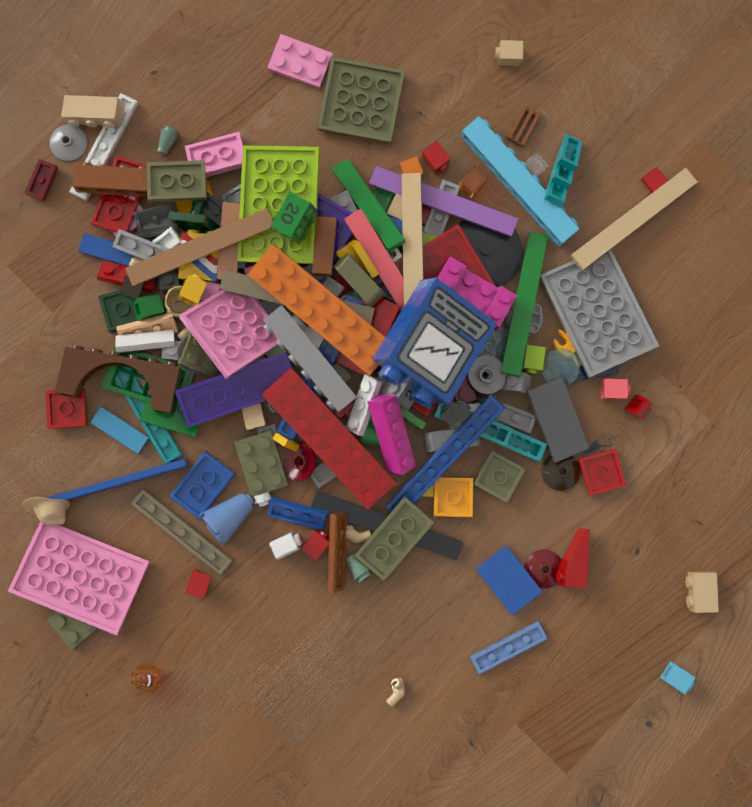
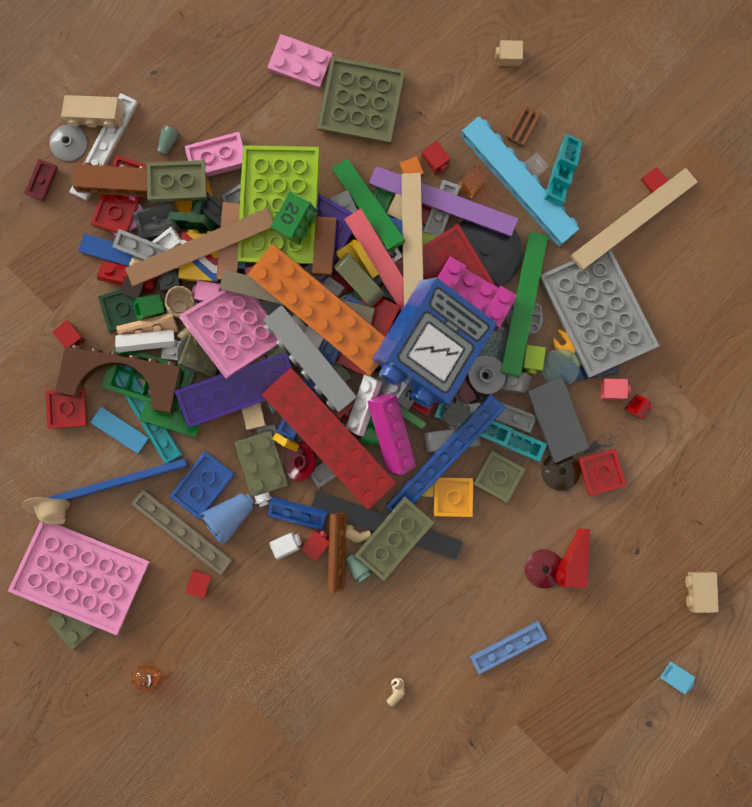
yellow brick [177,274,207,306] -> none
blue tile [476,545,543,615] -> none
none -> red panel [52,320,86,348]

